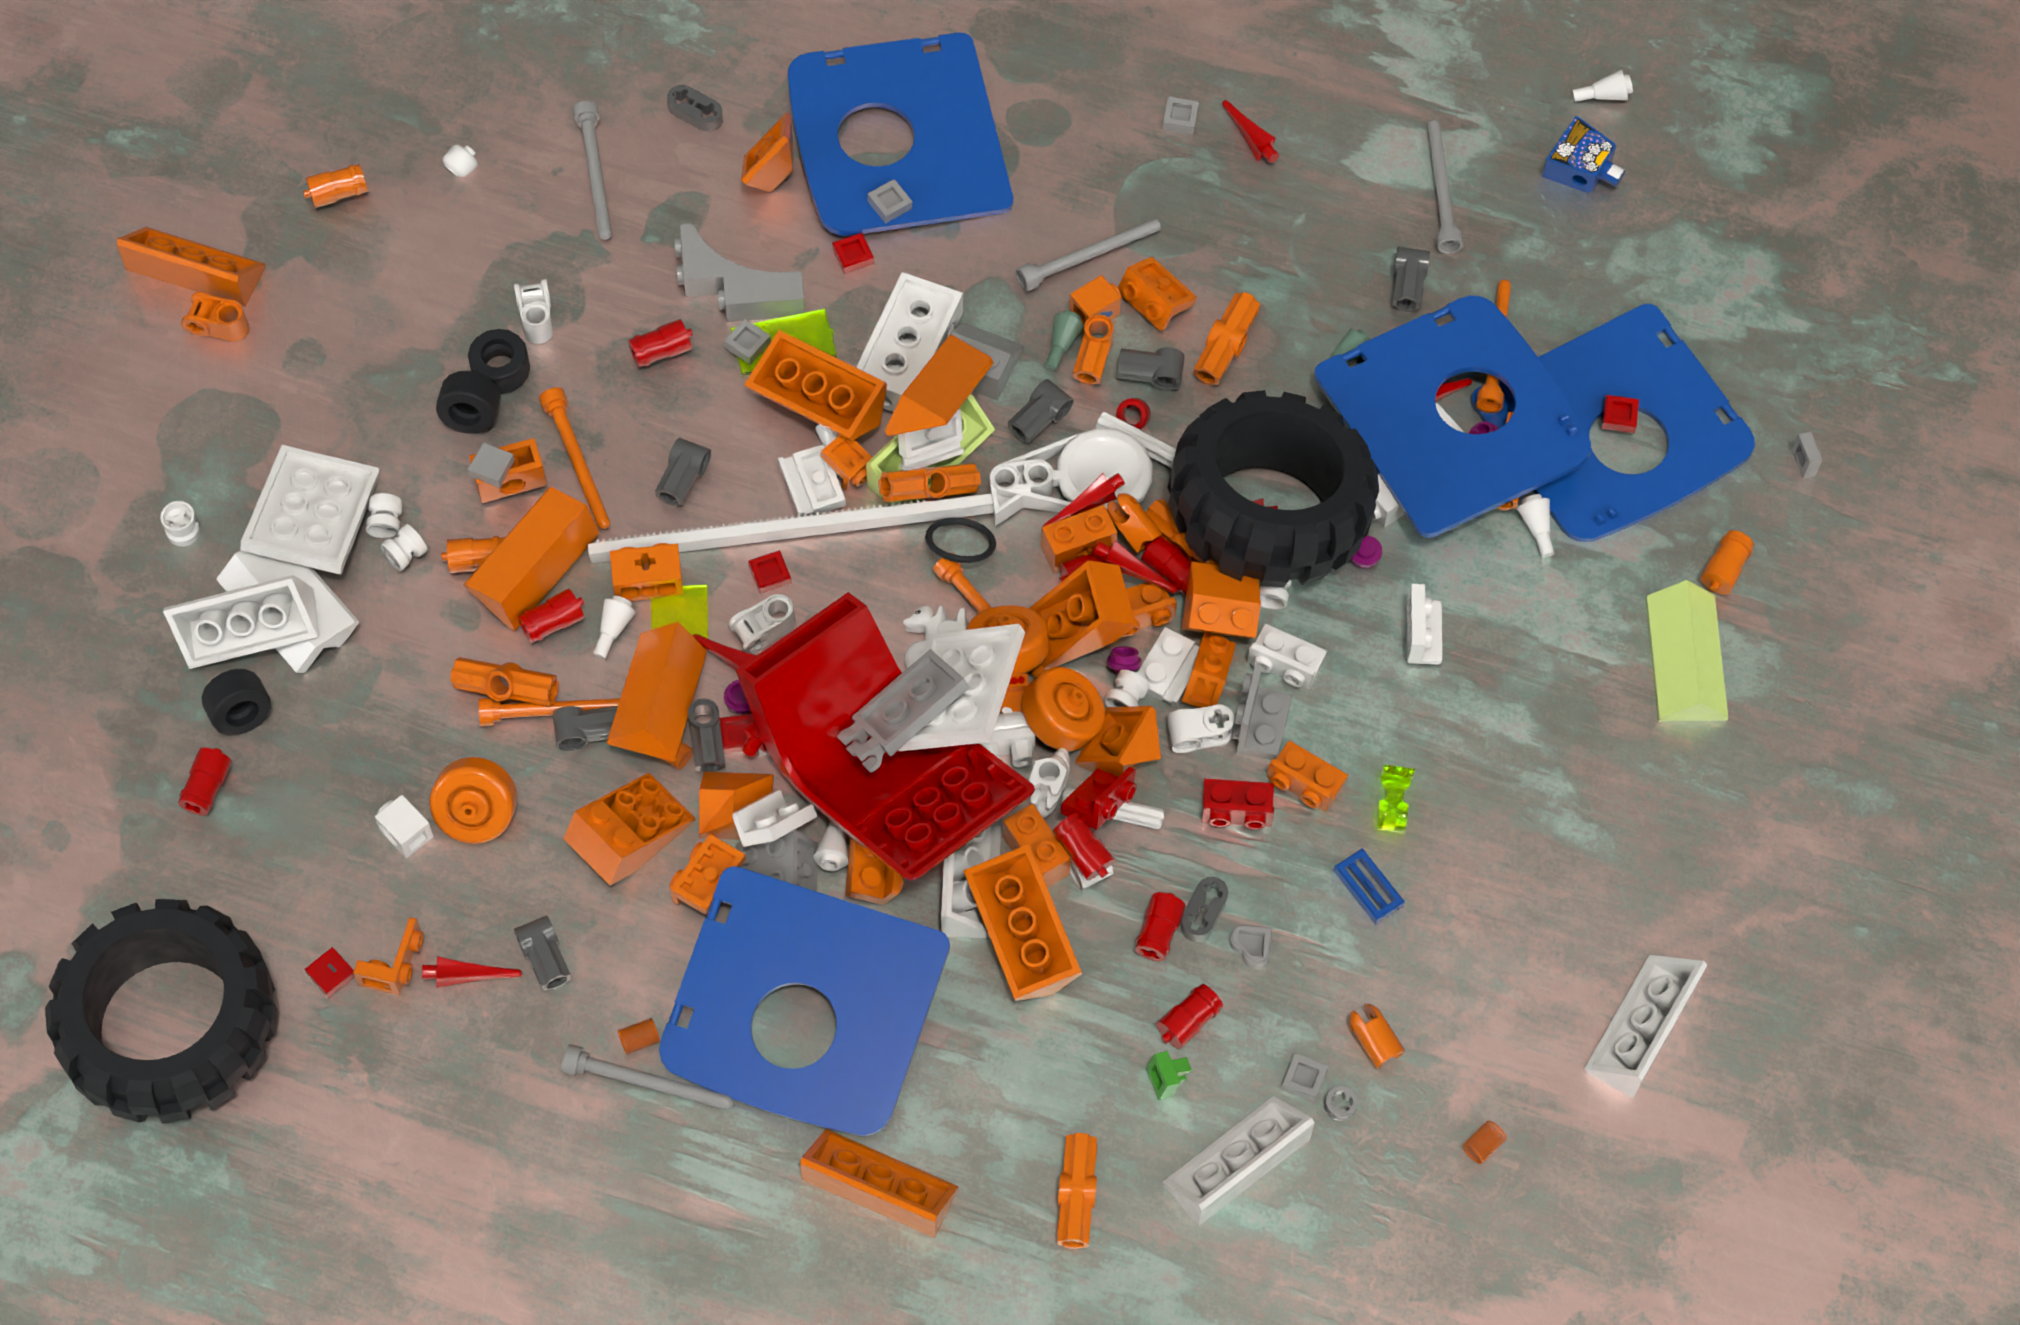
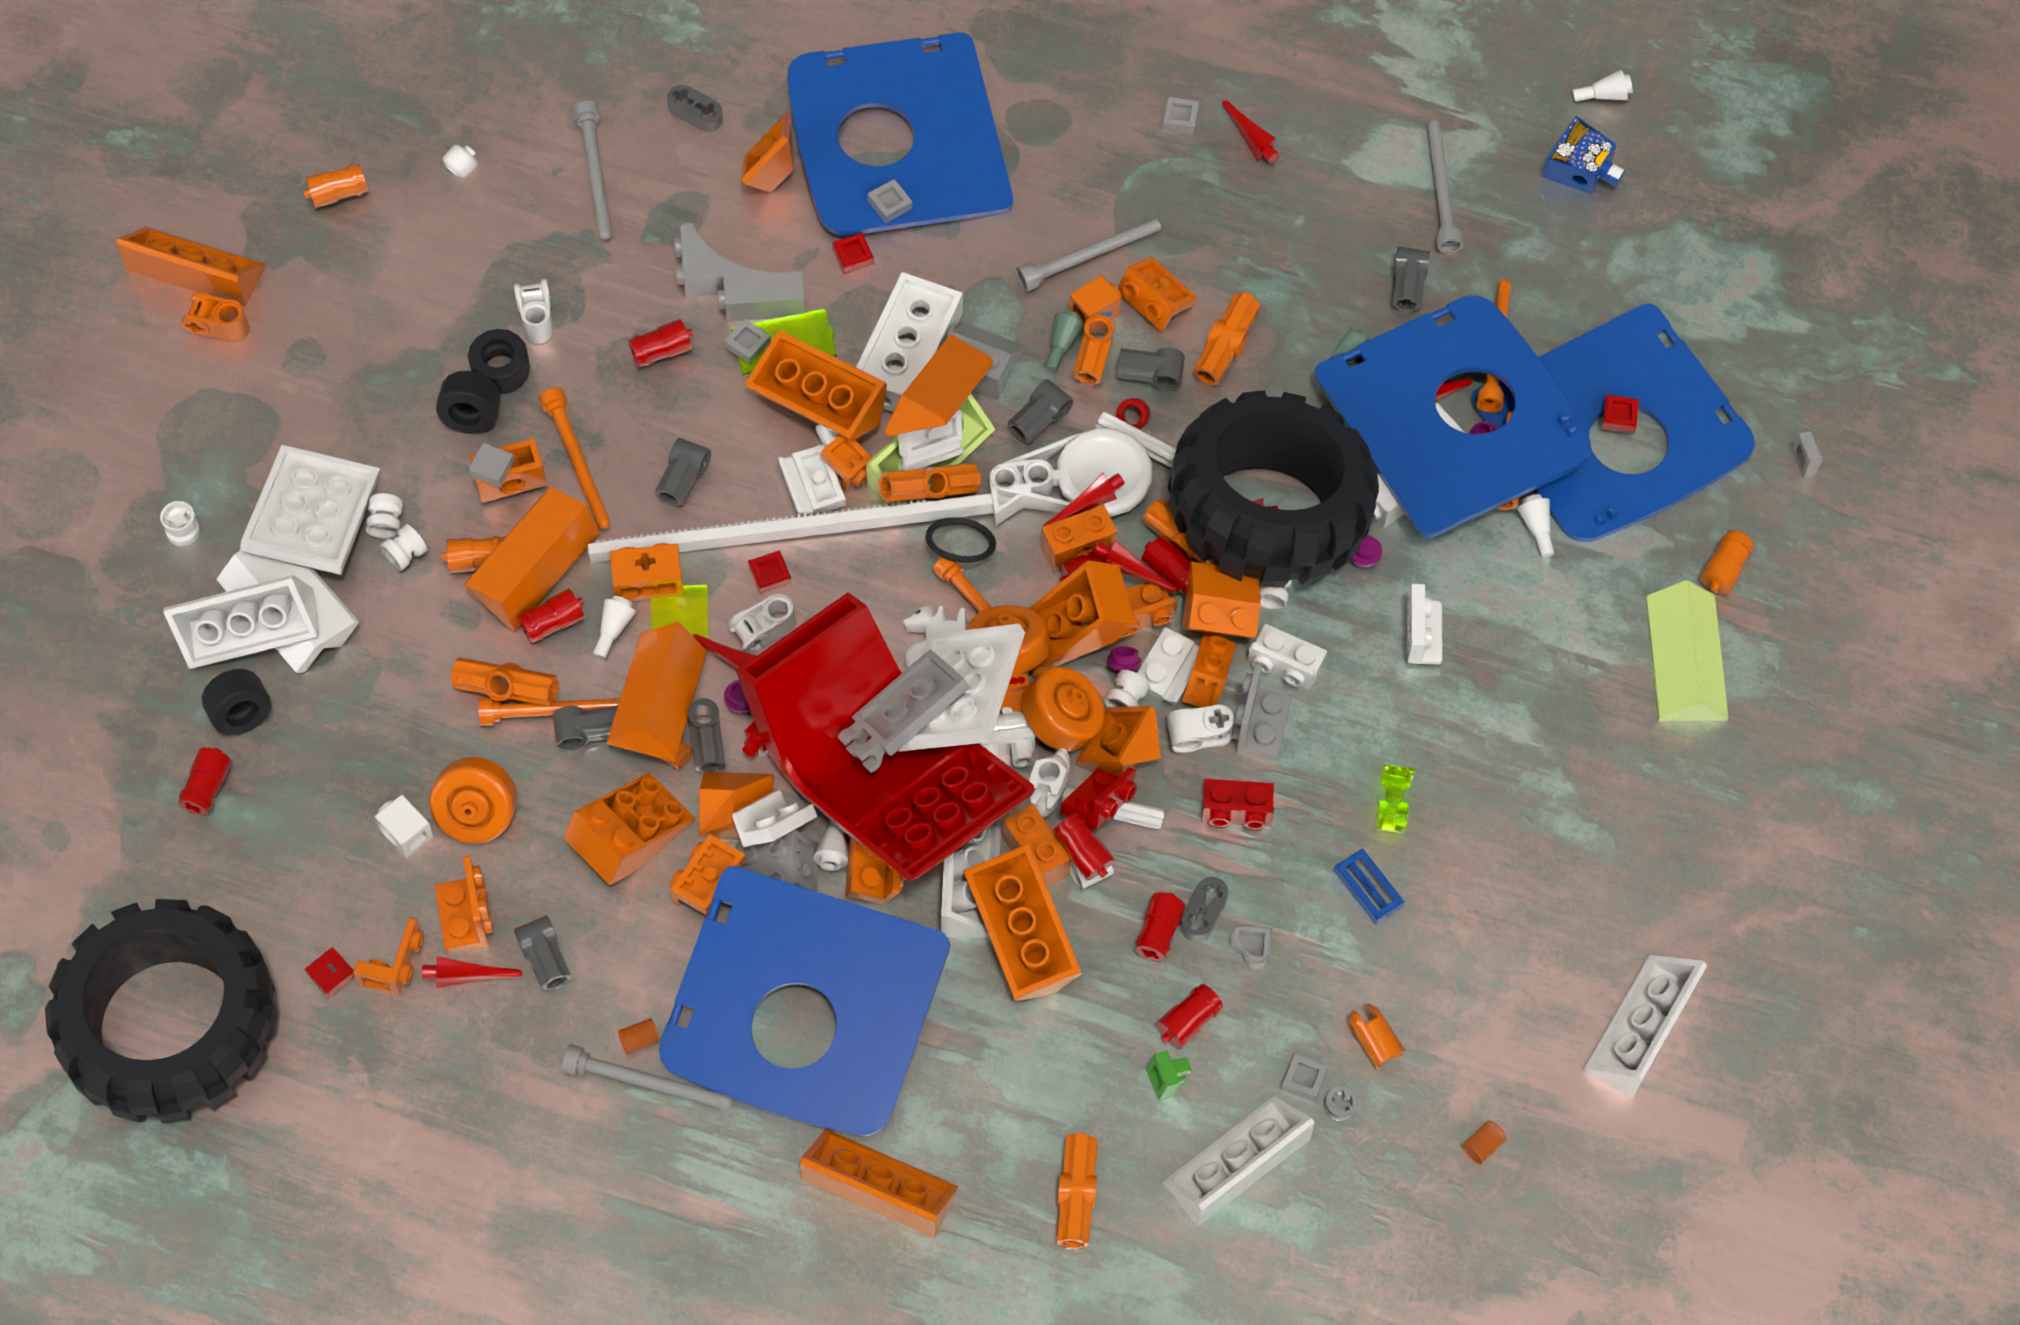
red tile [720,714,754,754] -> none
orange piece [1107,493,1162,553] -> none
orange bracket [1267,740,1349,812] -> none
none -> orange bracket [434,855,493,954]

